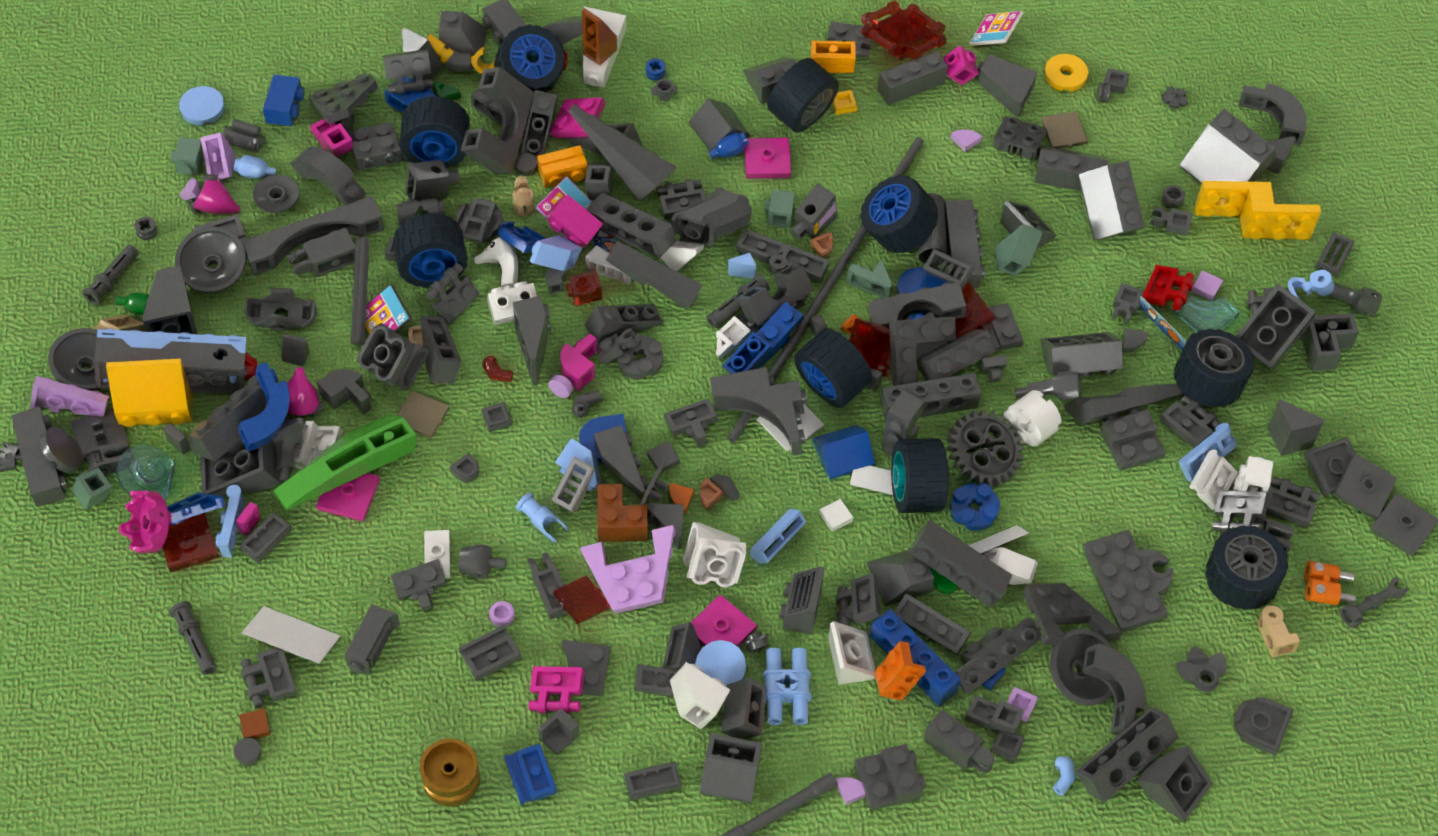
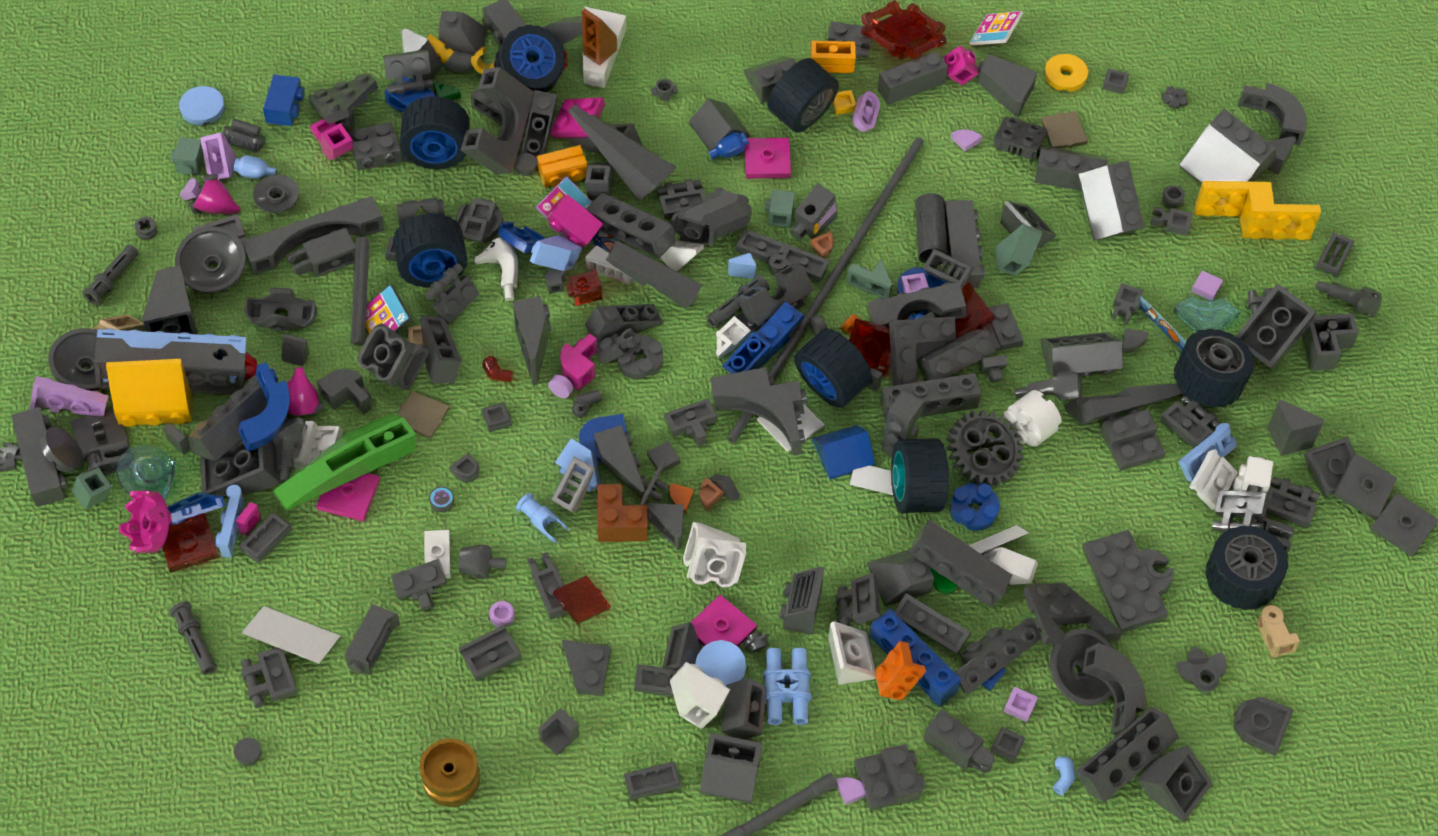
green plant [116,293,150,315] -> none
dark orange tile [239,708,271,739] -> none
dark grey arch [290,147,366,205] -> none
dark grey torso [405,160,460,208] -> none
white brick [487,281,537,325] -> none
blue plate [504,744,557,805] -> none
tan hinge [513,176,534,217] -> none
dark pink plate [529,666,585,714] -> none
lavender wing [580,525,676,614] -> none
blue bush [646,58,665,81] -> none
light blue piece [750,508,806,565] -> none
white tile [819,499,853,532] -> none
black wheel [860,175,938,253] -> none
dark grey slope [964,695,1025,733] -> none
dark grey bush [1097,82,1111,103] -> none
red plate [1142,265,1194,310] -> none
light blue leg [1288,270,1335,300] -> none
orange piece [1304,561,1356,606] -> none
dark grey piece [1340,577,1408,629] -> none
none -> dark grey tile [429,487,454,512]
none -> lavender plate [853,91,880,132]
none -> lavender tile [901,273,929,293]

